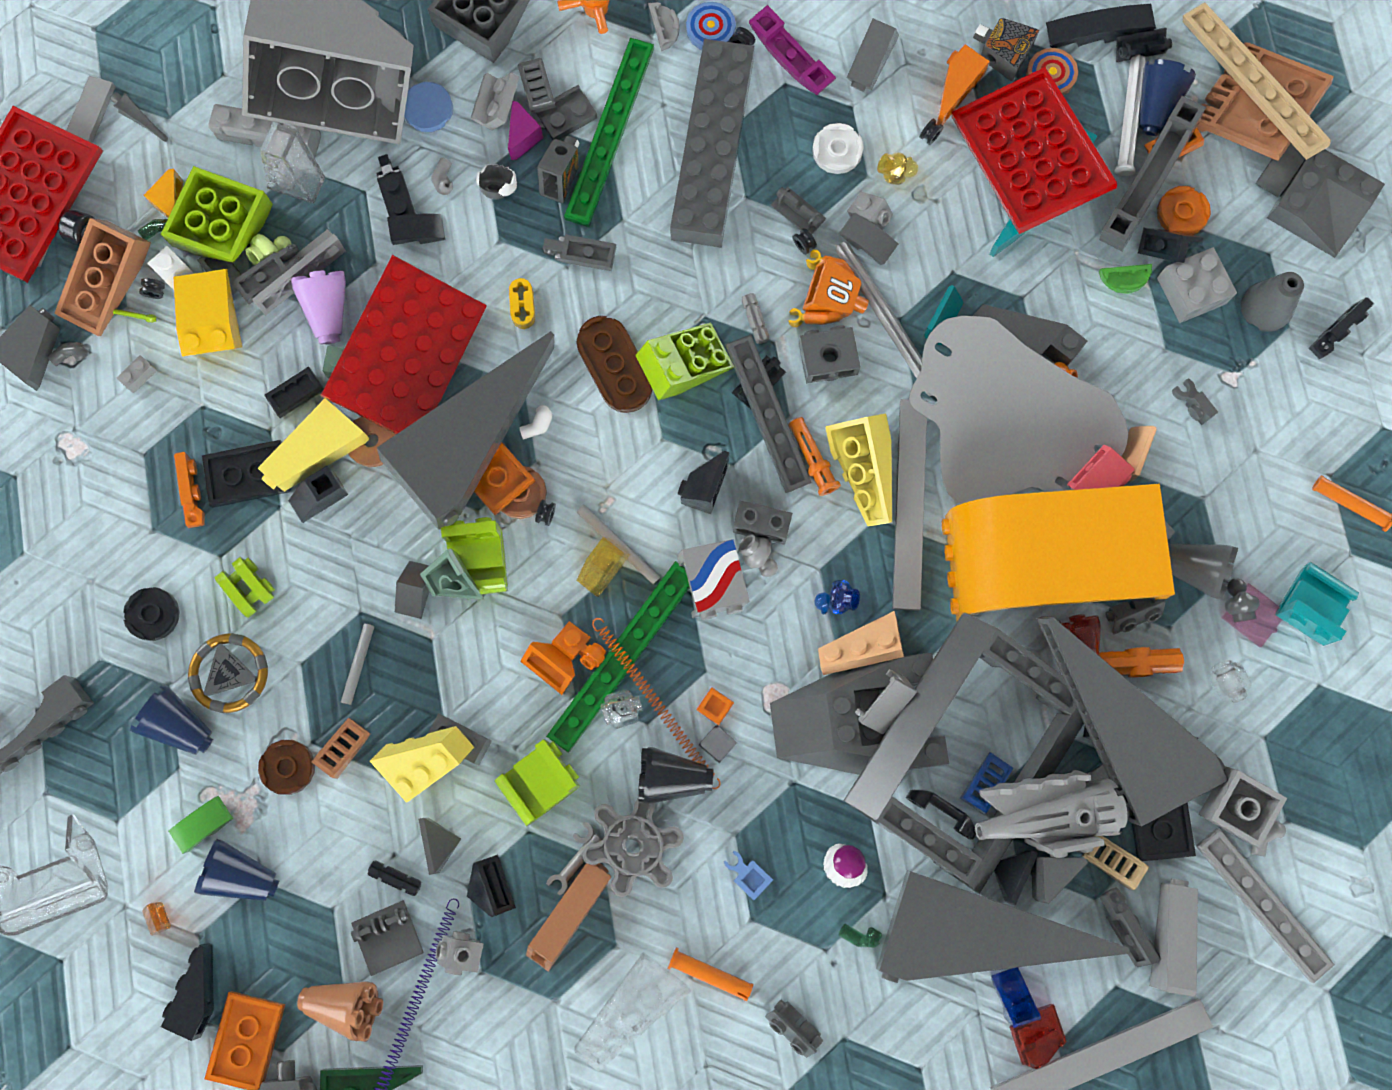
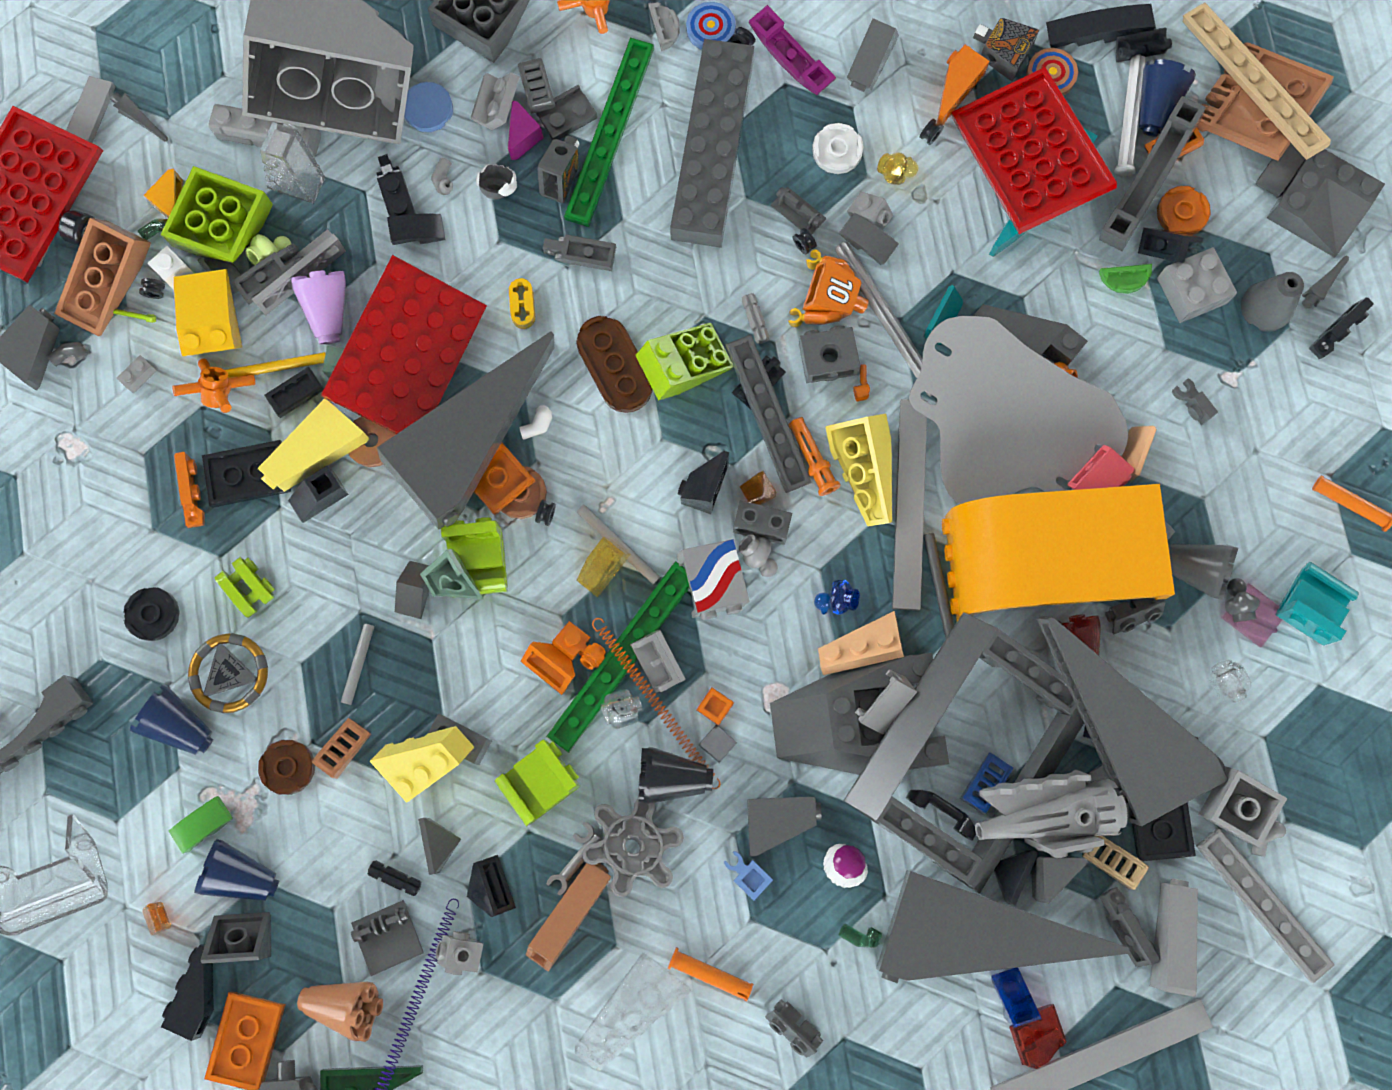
orange piece [1096,647,1184,678] -> none
none -> orange bar [172,358,255,413]
none -> dark grey slope [201,912,271,964]
none -> yellow bar [225,352,326,378]
none -> light grey hinge [630,630,686,693]
none -> clear orange slope [739,471,776,505]
none -> dark grey slope [747,797,821,856]
none -> orange hand [853,364,870,402]
none -> dark grey bar [924,533,954,639]
none -> dark grey piece [1302,256,1349,308]

